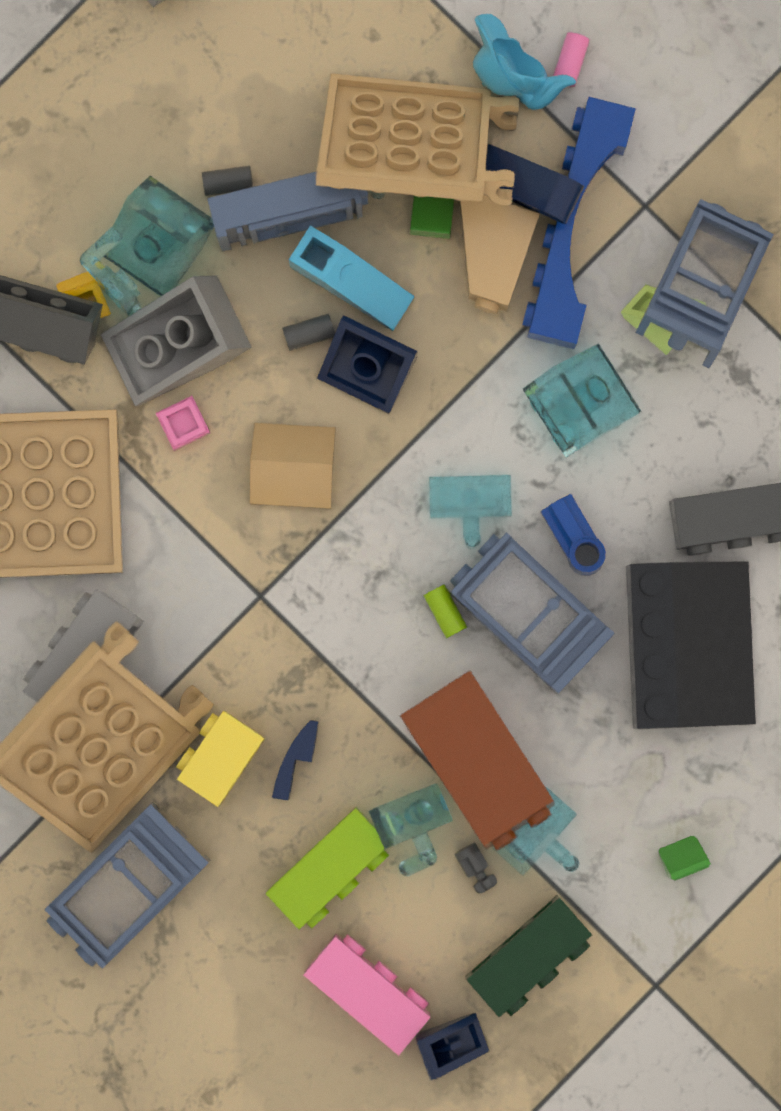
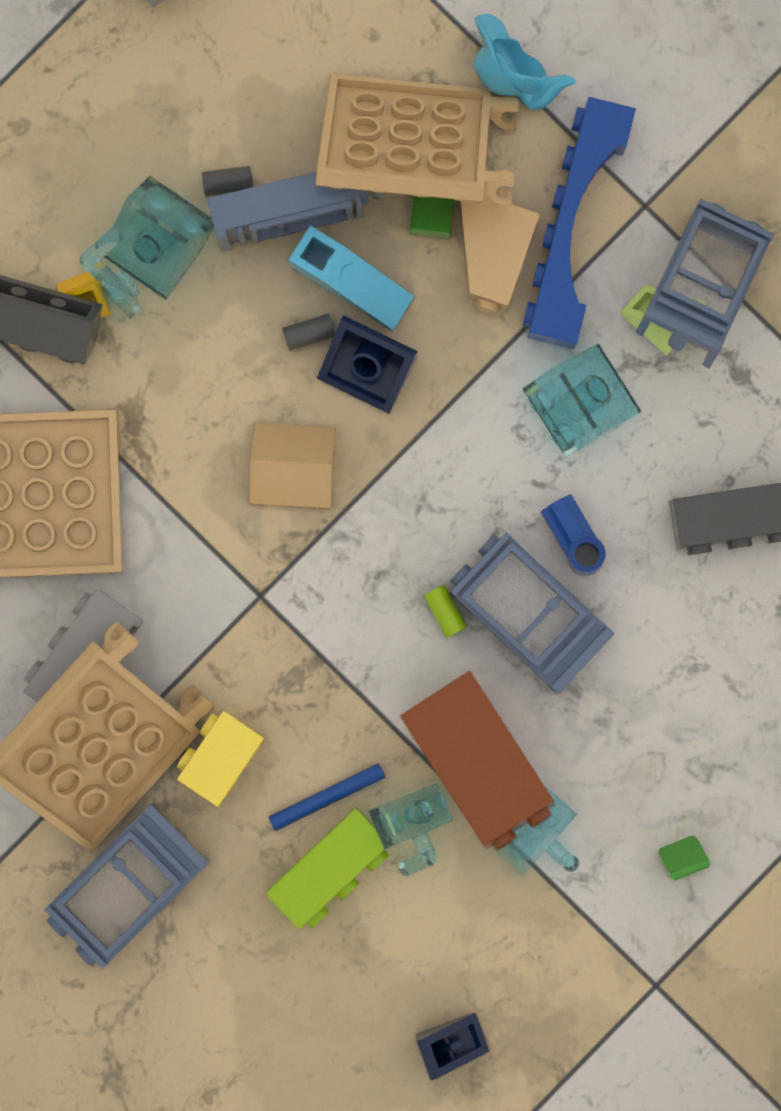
light grey slope [101,276,252,406] -> none
bright pink tile [156,396,210,451] -> none
dark blue slope [272,720,319,800] -> none
bright pink brick [304,934,431,1056] -> none
clear light blue plate [429,475,512,549] -> none
dark grey piece [454,842,497,894] -> none
dark green brick [465,895,592,1017] -> none
dark blue beam [485,144,584,224] -> none
bright pink piece [553,32,590,87] -> none
black slope [626,561,756,729] -> none
none -> blue bar [269,763,386,831]

